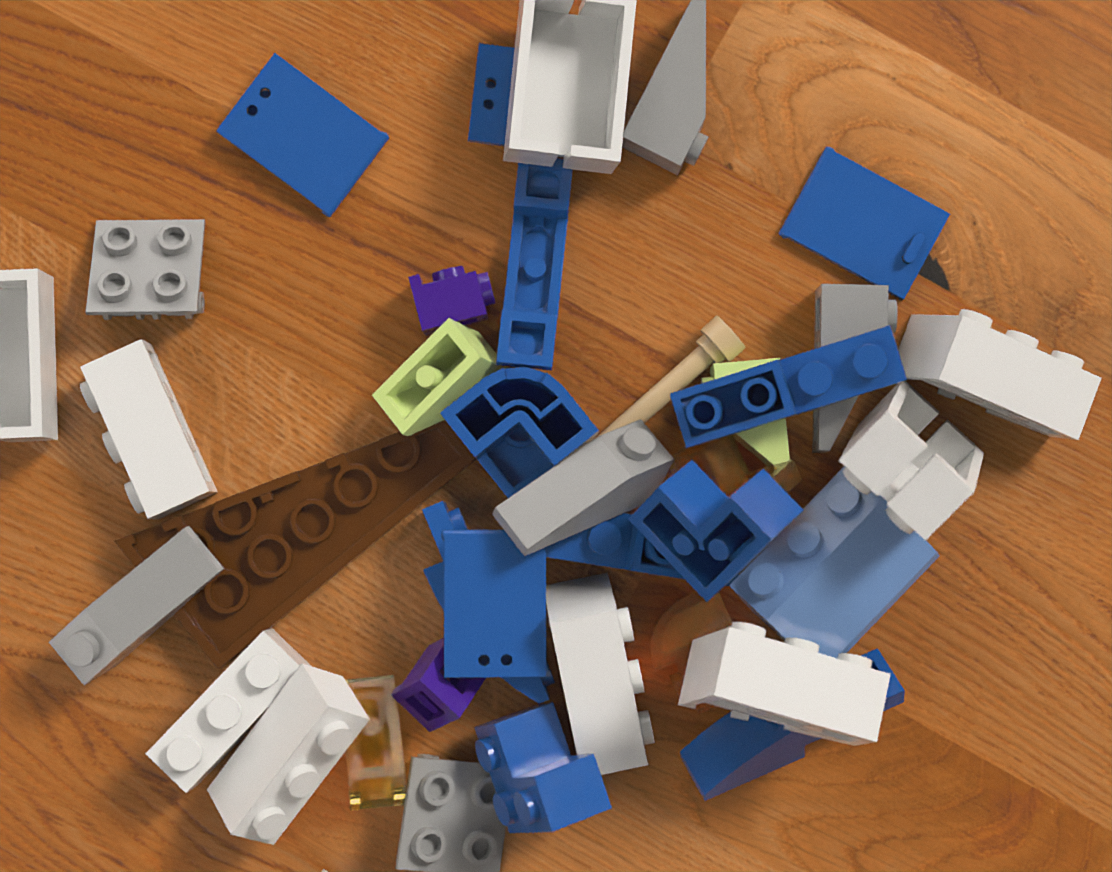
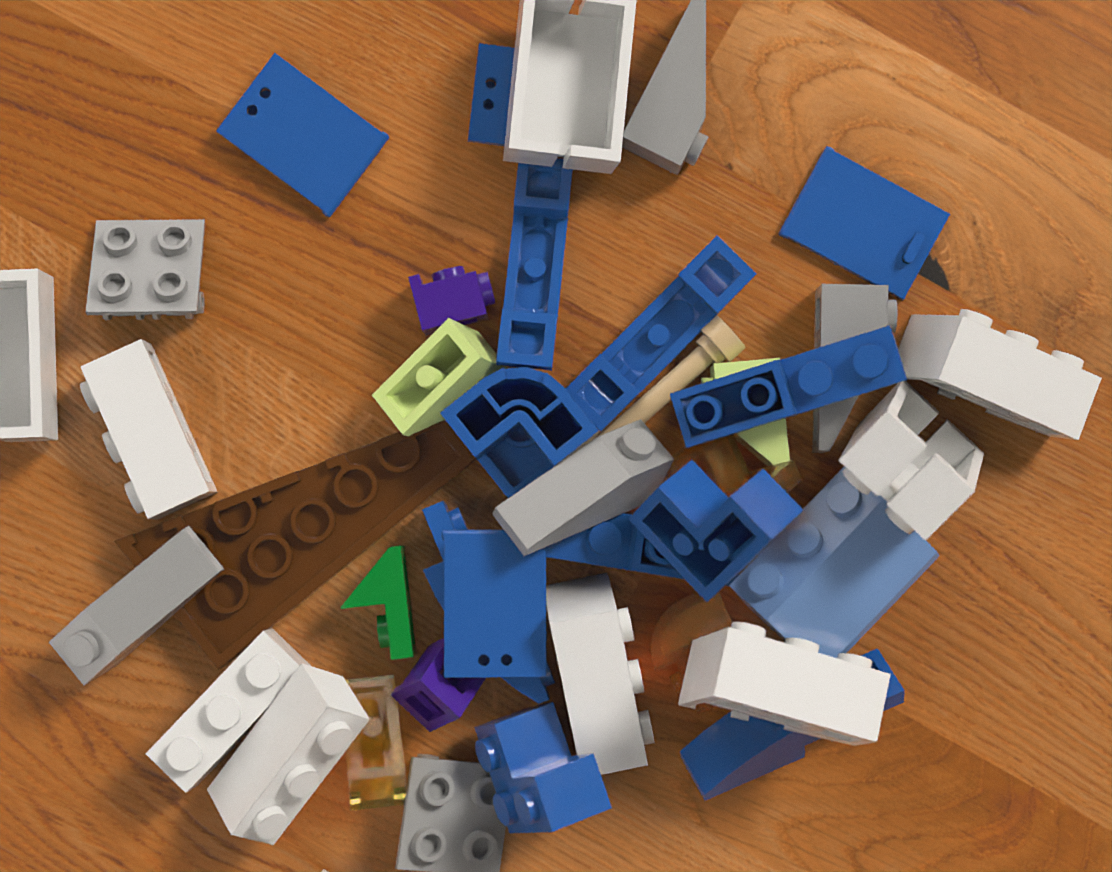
none -> green slope [341,546,417,660]
none -> blue slope [566,235,756,431]

